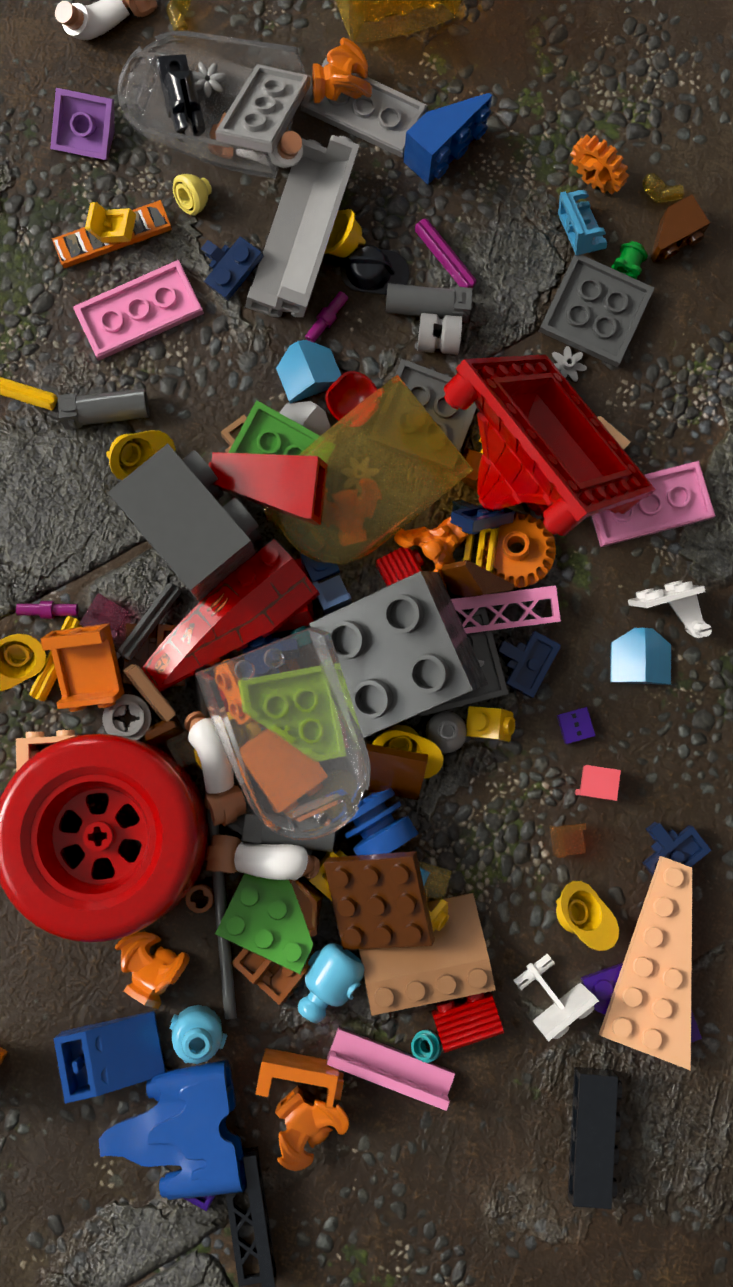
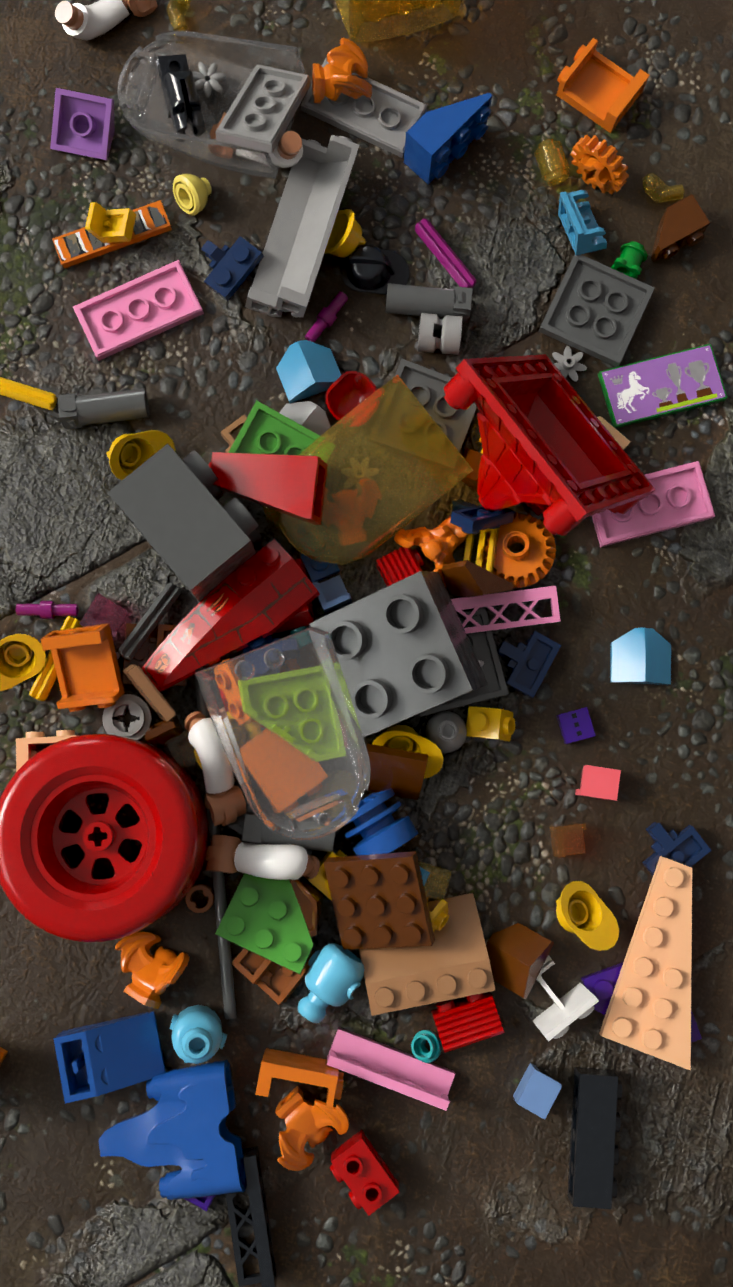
white plate [628,581,712,638] -> none
none -> red brick [330,1129,400,1216]
none -> reddish brown slope [486,923,554,999]
none -> medium blue panel [513,1063,562,1120]
none -> clear yellow brick [534,138,570,186]
none -> orange panel [556,38,650,133]
none -> tile [598,344,727,429]

